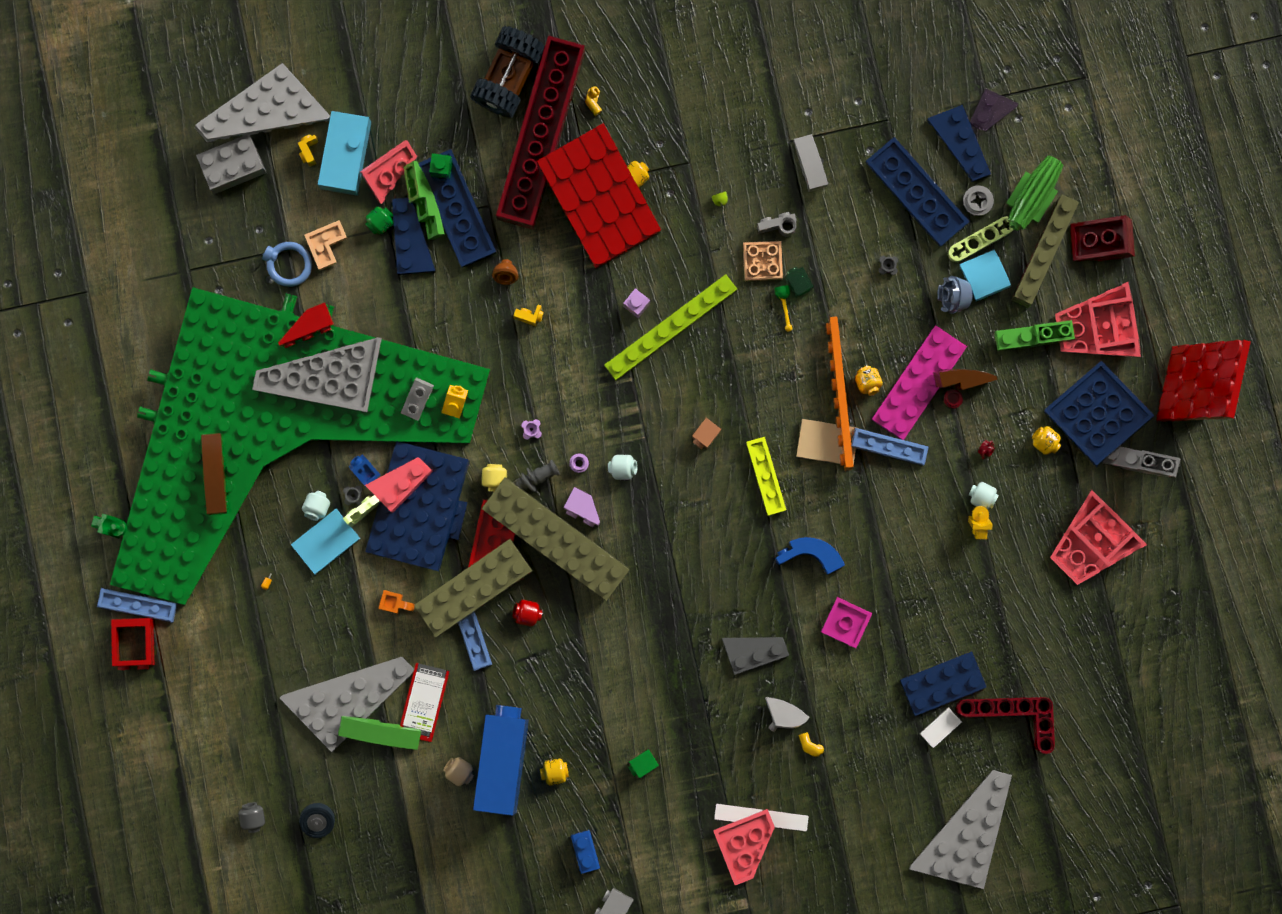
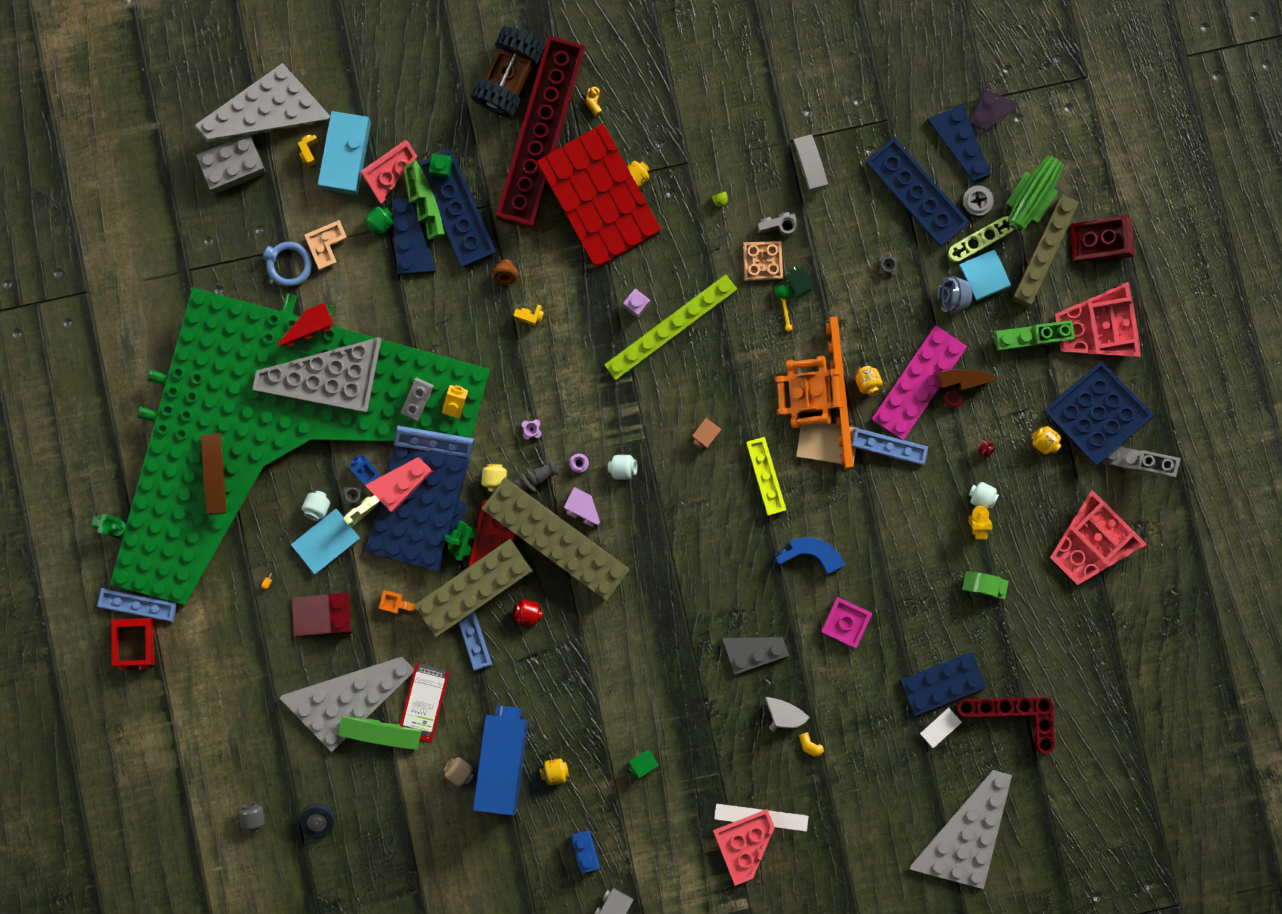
red piece [1156,340,1251,421] -> none
none -> dark red slope [292,593,352,637]
none -> medium blue tile [394,426,473,458]
none -> green hips [444,521,477,560]
none -> orange brick [774,356,843,429]
none -> bright green brick [962,571,1009,600]

